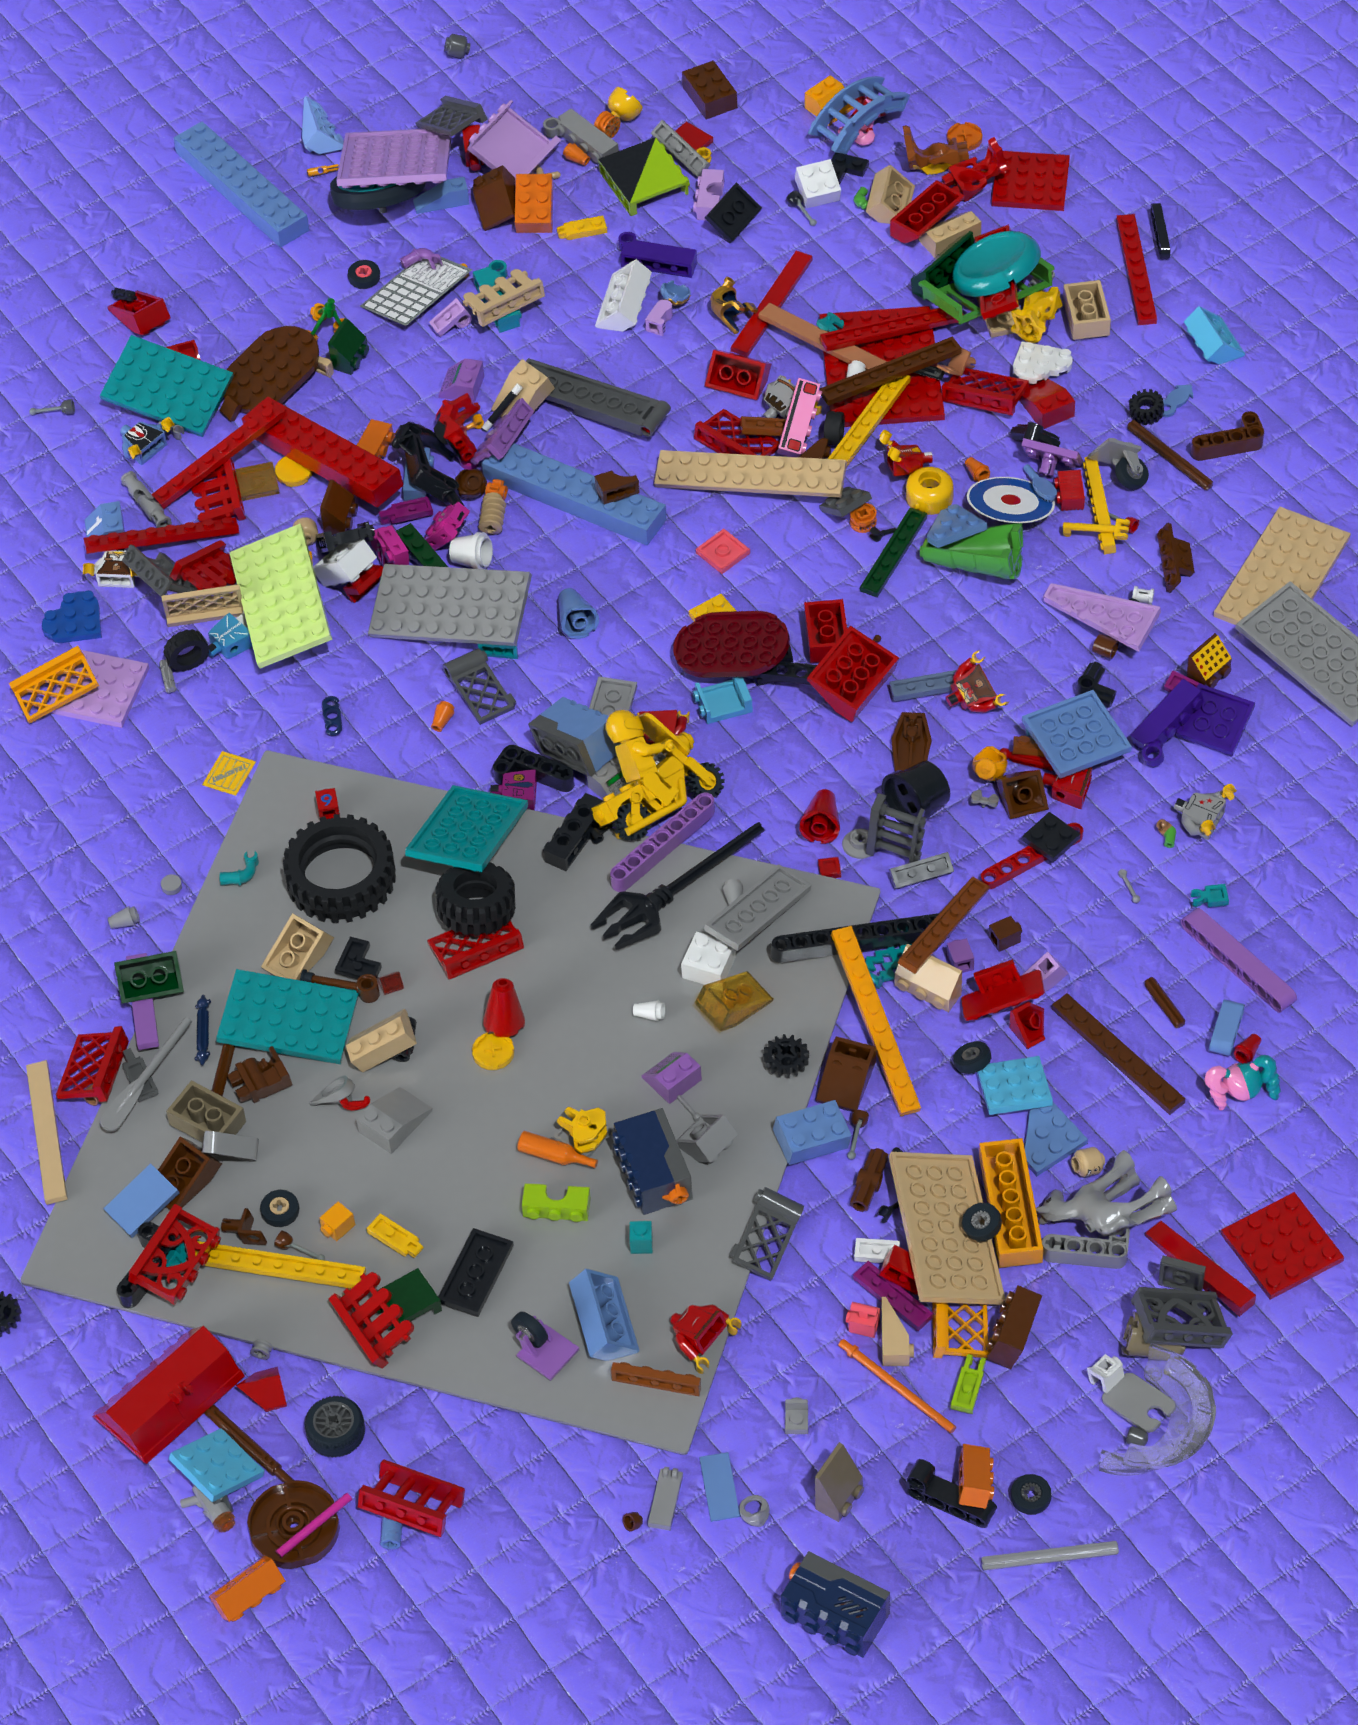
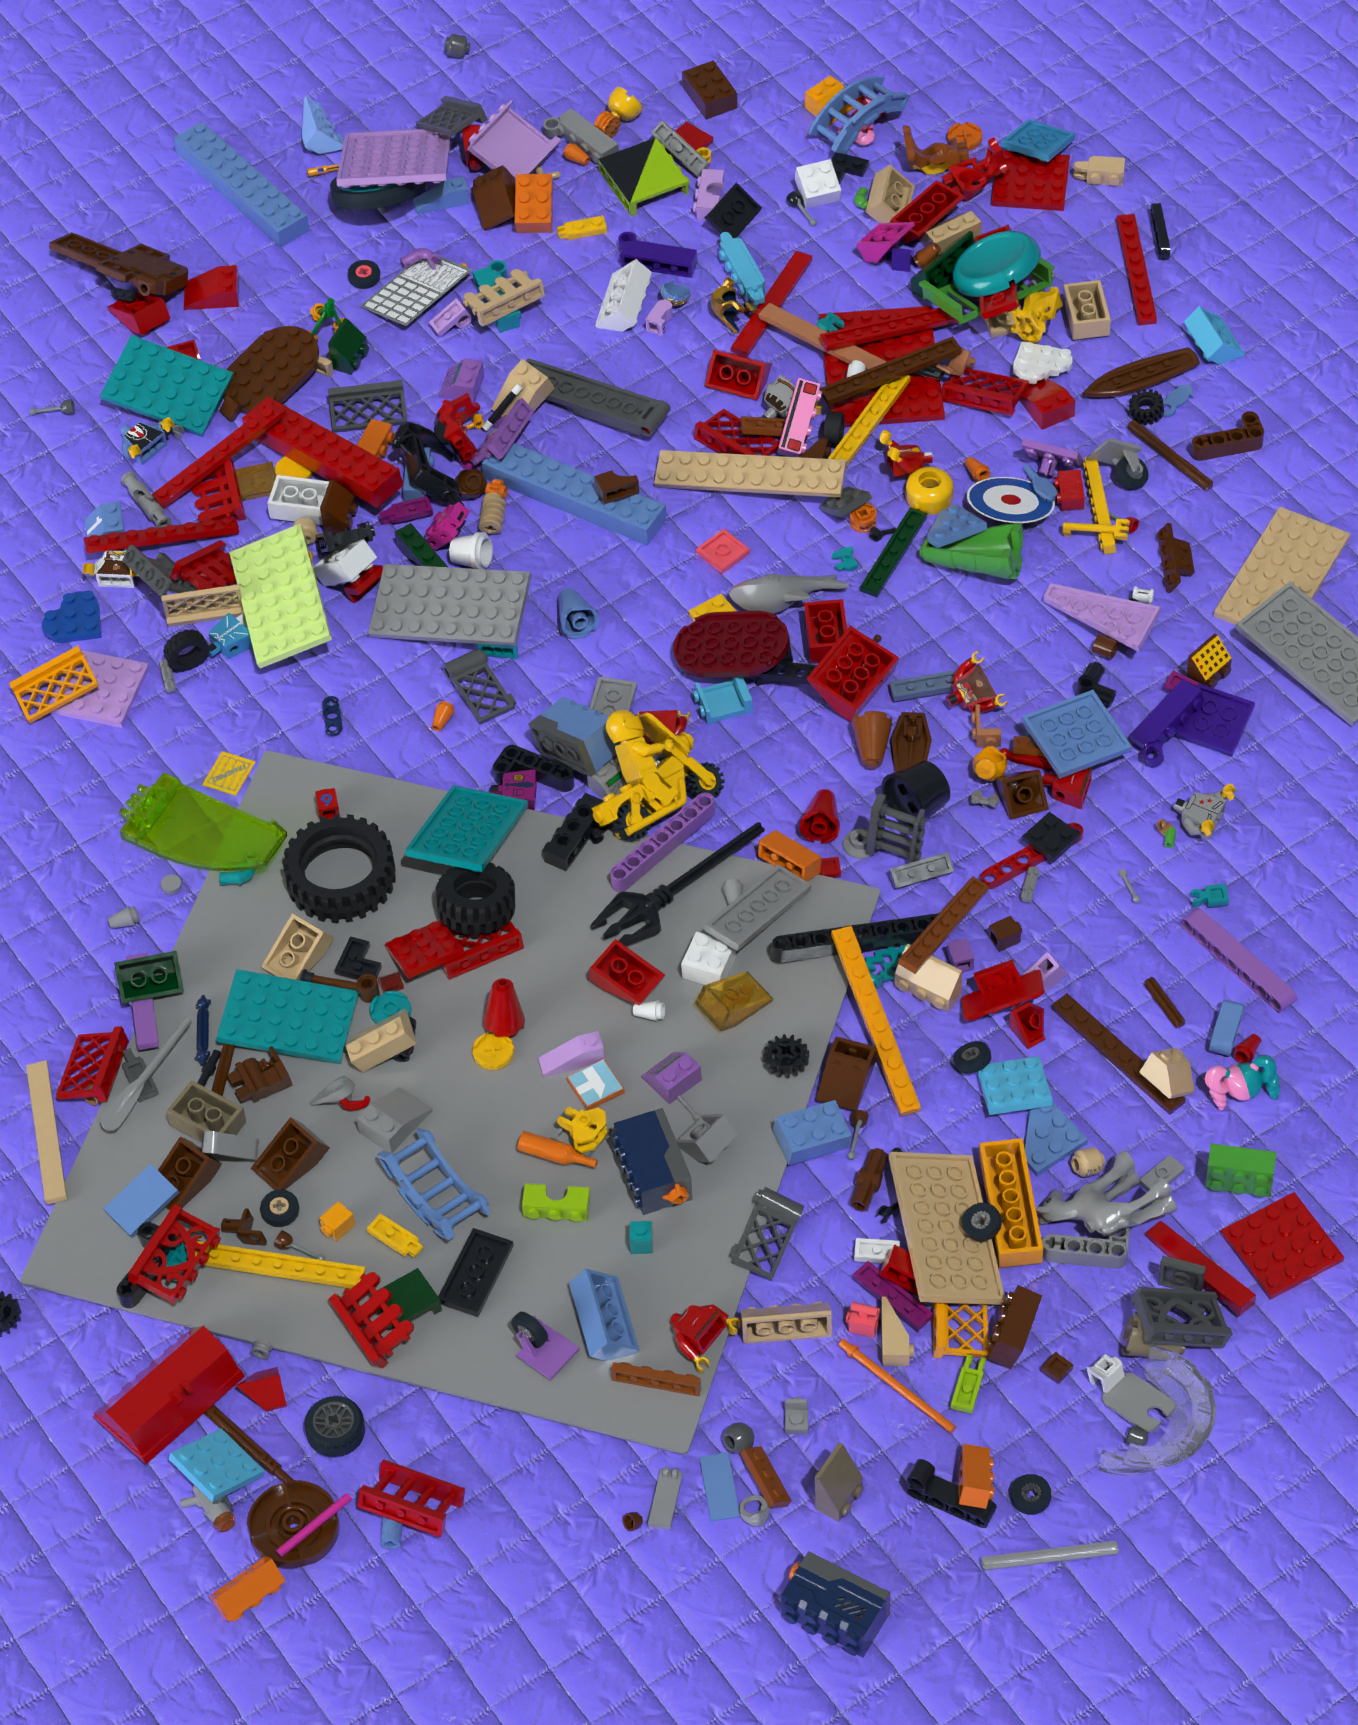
dark pink piece [371,525,409,566] -> none
black piece [1010,422,1060,447] -> none
none -> reddish brown piece [49,232,188,296]
none -> clear neon green windscreen [119,772,288,871]
none -> red slope [184,265,240,310]
none -> black bar [197,1050,221,1087]
none -> reddish brown slope [251,1117,330,1190]
none -> white brick [267,475,329,525]
none -> dark grey fence [328,380,407,433]
none -> teal tile [369,991,412,1024]
none -> medium blue fence [377,1128,490,1240]
none -> red plate [385,920,465,979]
none -> lavender slope [538,1031,605,1077]
none -> tile [566,1058,625,1110]
none -> red slope [588,939,665,1006]
none -> medium azure hinge [718,232,766,305]
none -> dark grey piece [723,1422,755,1454]
none -> light grey piece [729,574,849,614]
none -> dark orange plate [740,1446,792,1508]
none -> tan slope [741,1302,832,1344]
none -> orange brick [758,830,822,881]
none -> teal piece [831,547,858,572]
none -> dark orange cone [852,711,892,769]
none -> dark pink slope [856,222,915,263]
none -> dark purple slope [892,248,914,272]
none -> dark orange cone [913,242,941,268]
none -> nougat bracket [971,704,1001,748]
none -> dark azure plate [1001,119,1075,162]
none -> light grey axle [1020,866,1039,903]
none -> reddish brown plate [1042,1352,1074,1384]
none -> tan hinge [1073,156,1125,186]
none -> reddish brown piece [1083,347,1200,397]
none -> tan slope [1140,1048,1194,1099]
none -> light grey plate [1140,1155,1185,1191]
none -> bright green brick [1205,1143,1276,1197]

